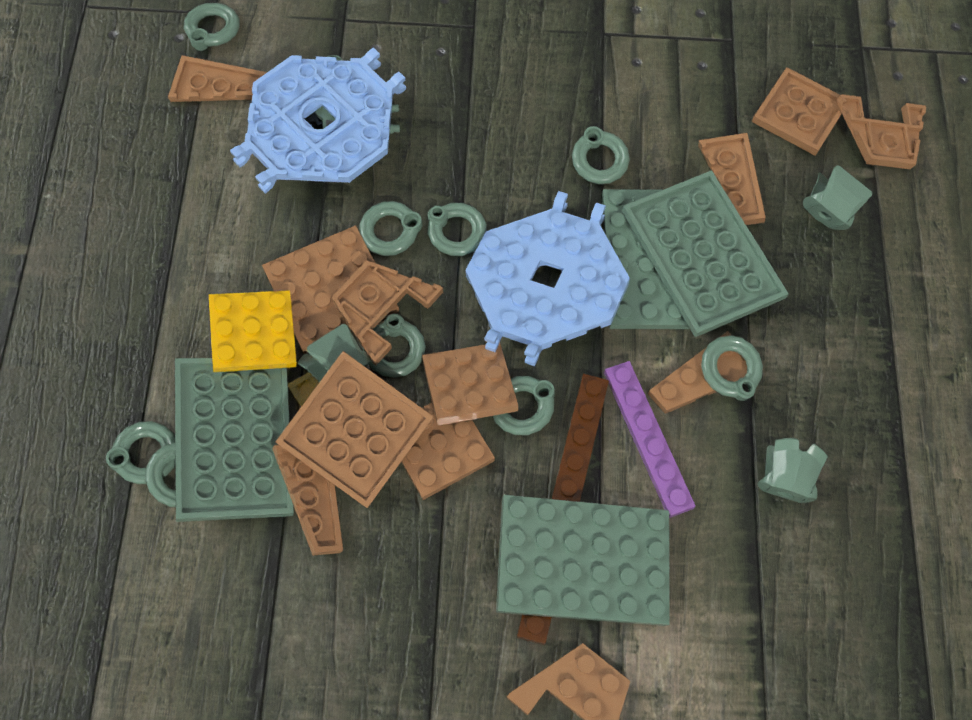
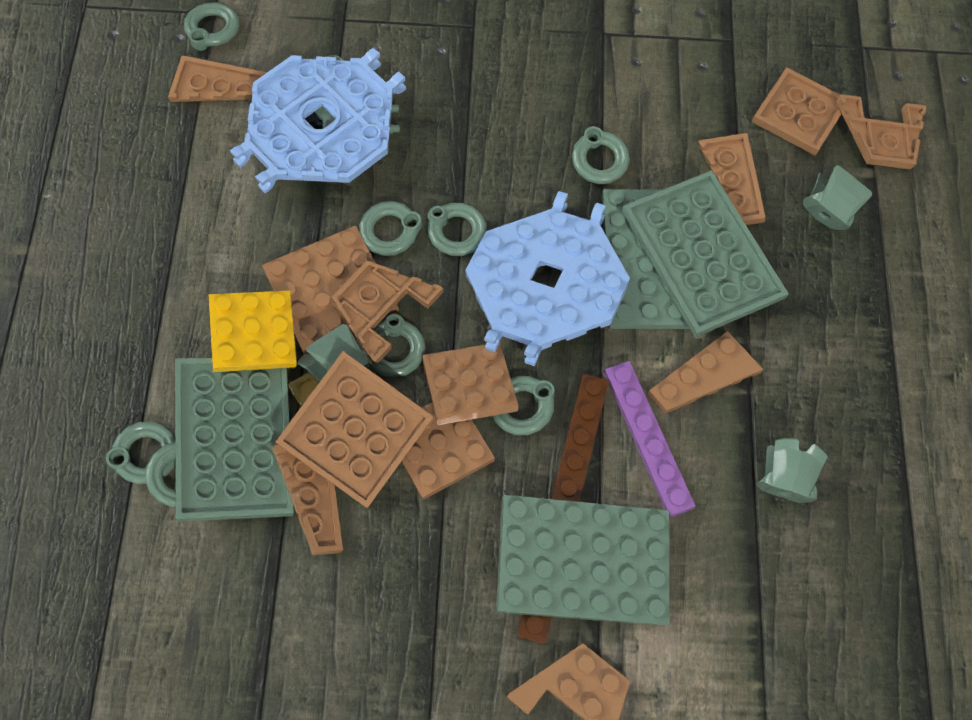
sand green piece [701,335,763,401] -> none

